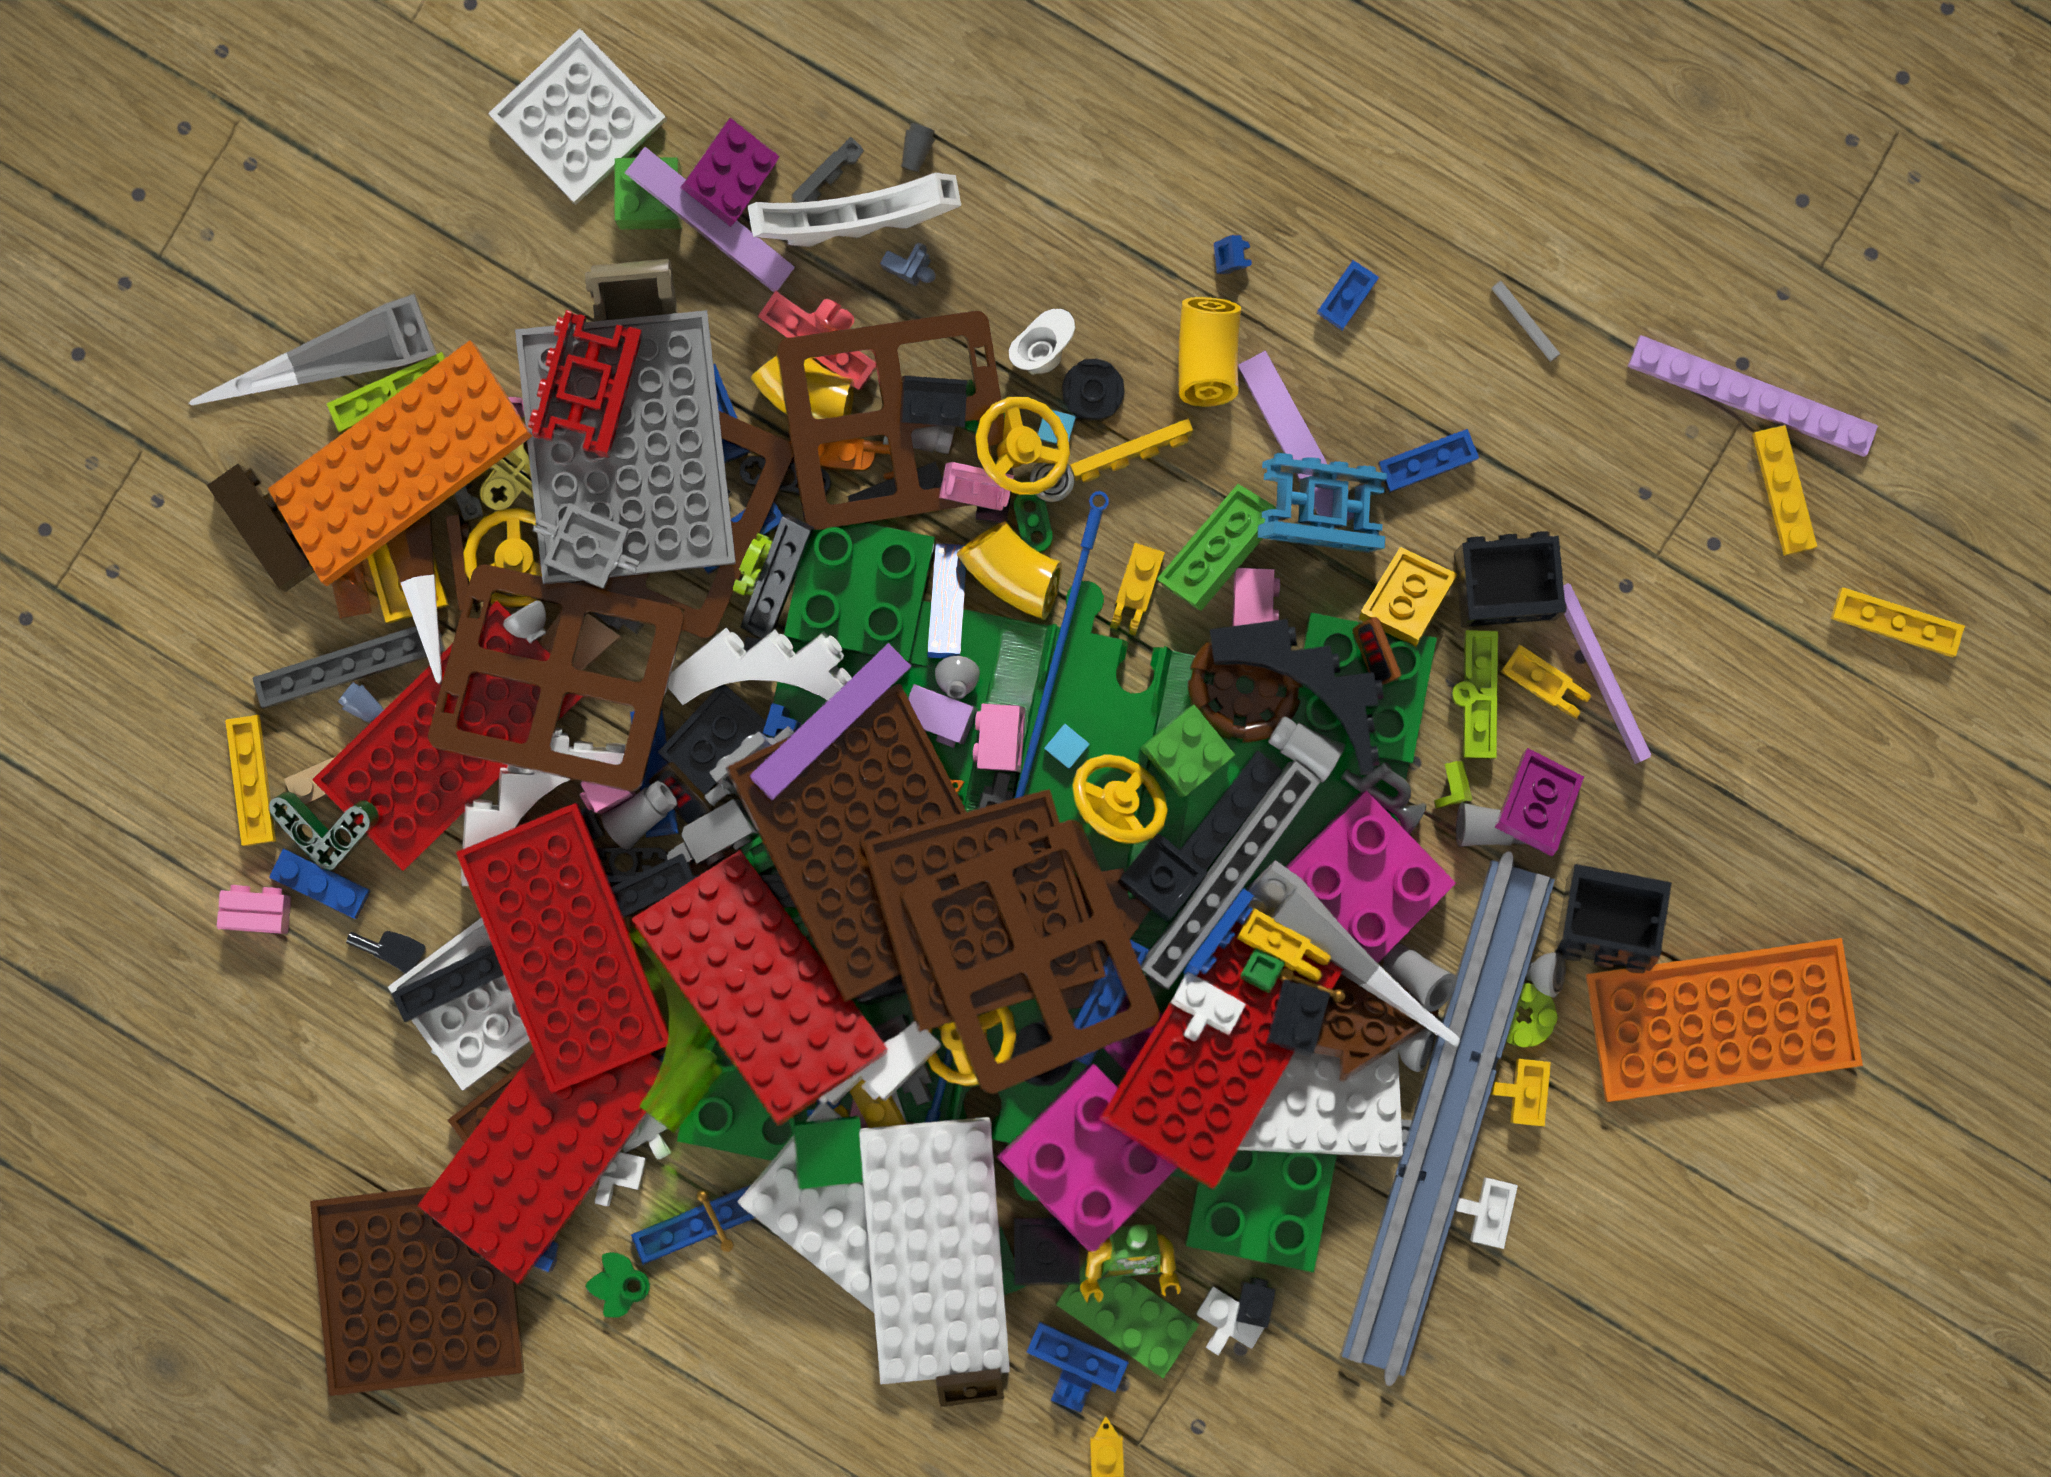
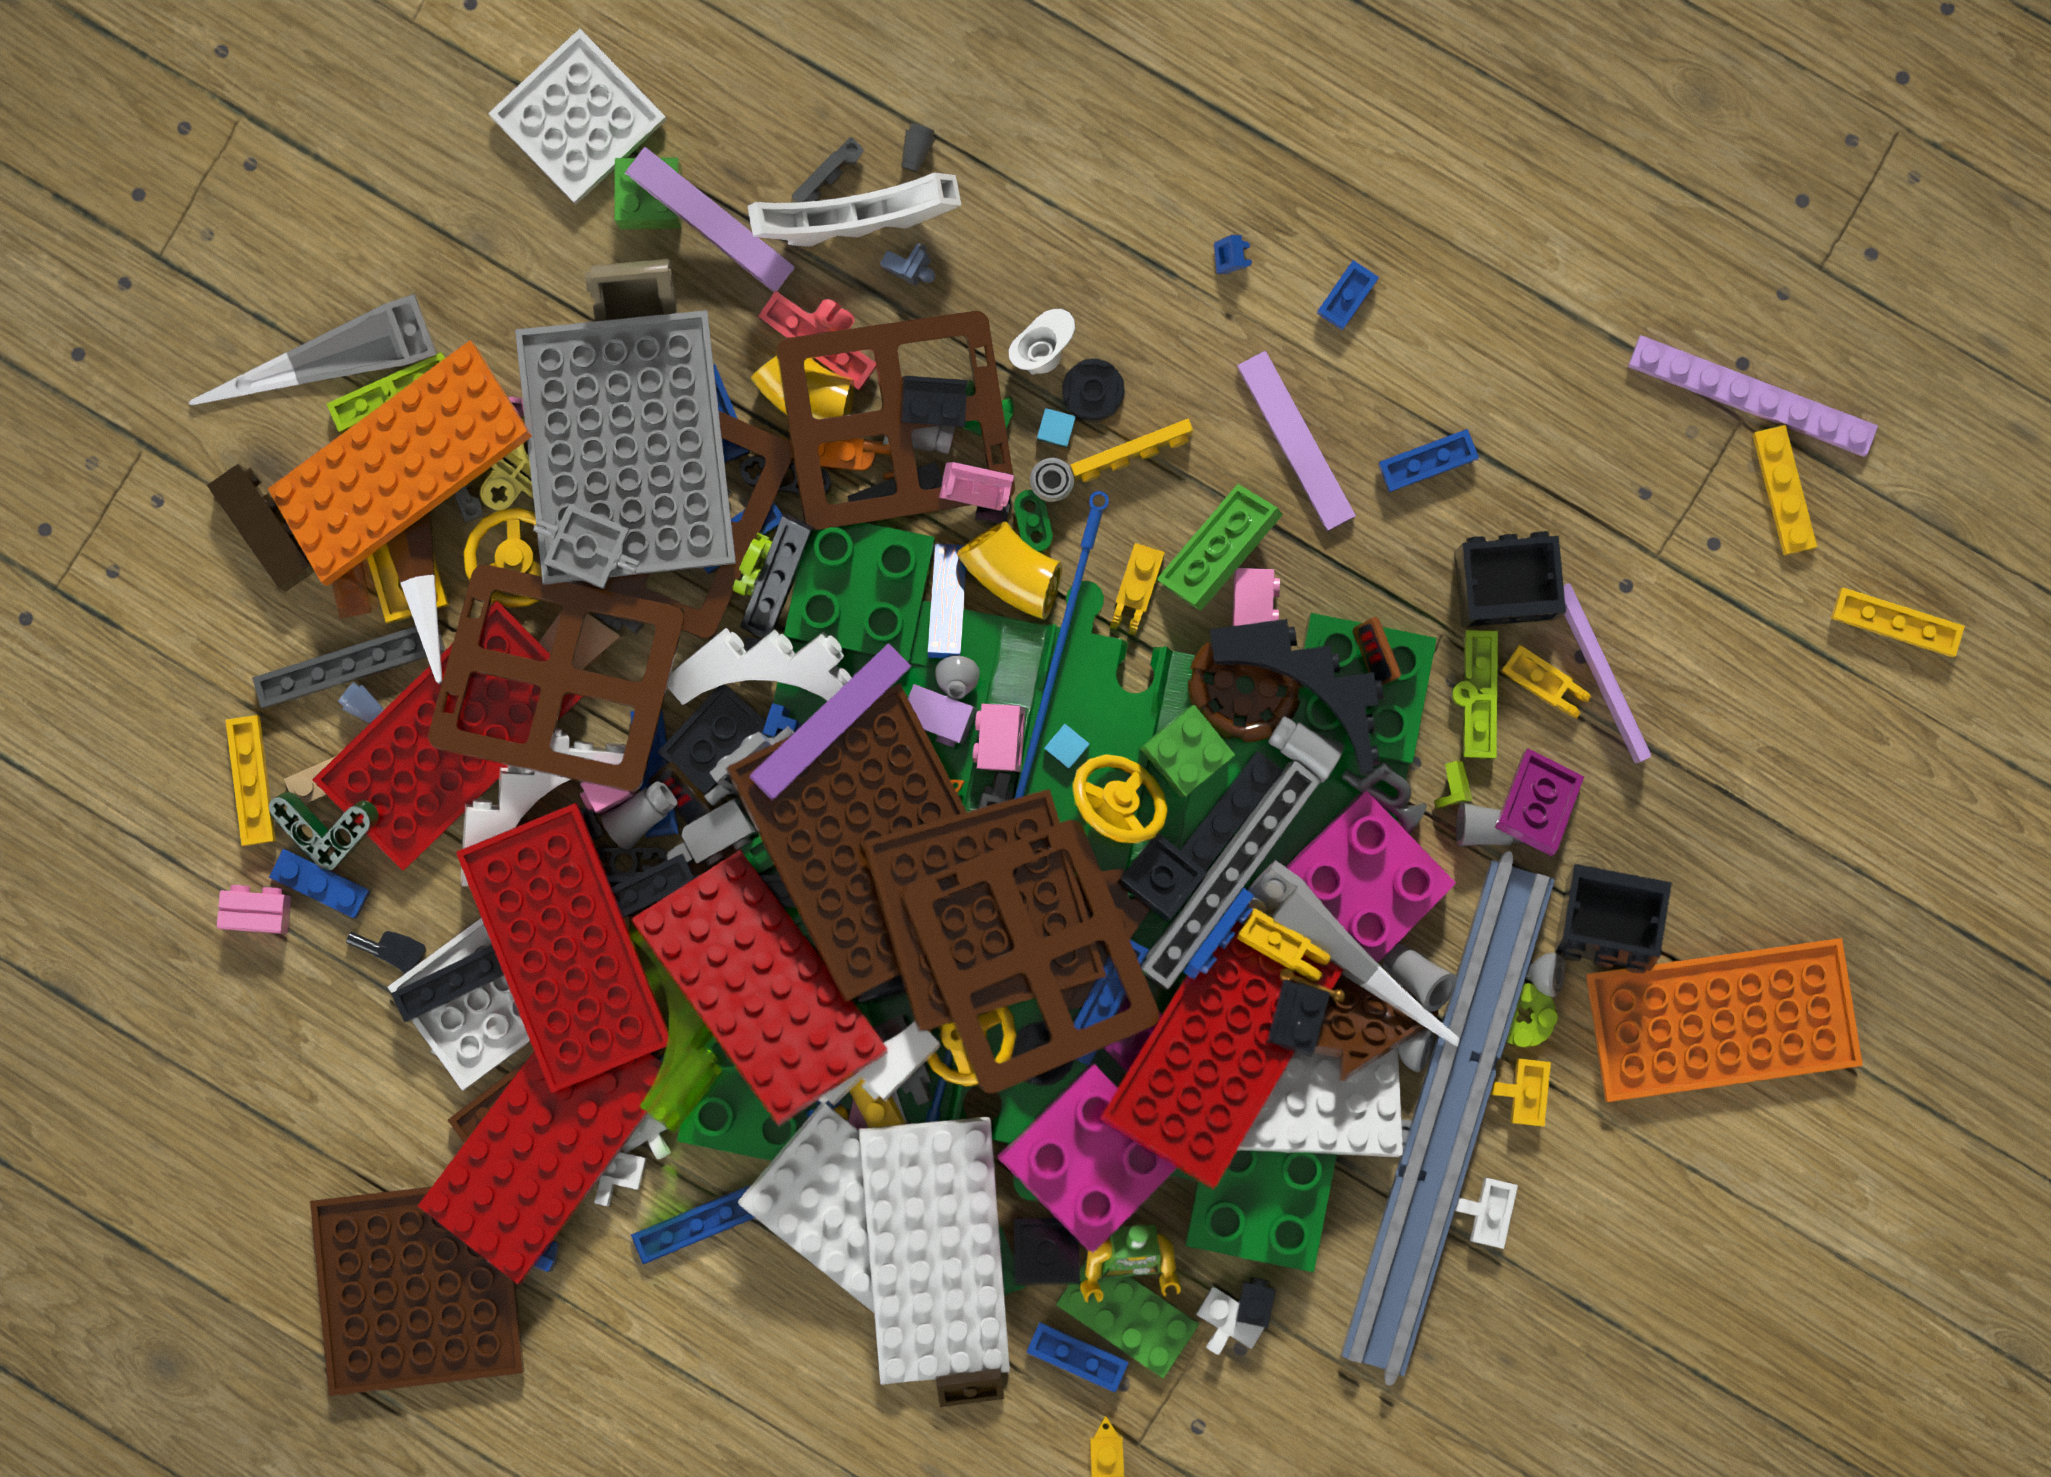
reddish brown plate [446,515,481,613] -> none
light grey brick [503,601,546,643] -> none
red fence [528,310,643,458] -> none
green plate [585,1252,650,1318] -> none
magenta plate [680,118,780,227] -> none
pearl gold hinge [696,1190,734,1252] -> none
green tile [793,1116,864,1190] -> none
yellow piece [975,397,1070,495] -> none
blue tile [1051,1369,1093,1413] -> none
white plate [1171,972,1245,1041] -> none
yellow brick [1178,297,1241,407] -> none
green tile [1241,948,1285,993] -> none
dark azure fence [1258,453,1387,553] -> none
yellow plate [1359,547,1457,647] -> none
light grey bar [1491,281,1560,362] -> none

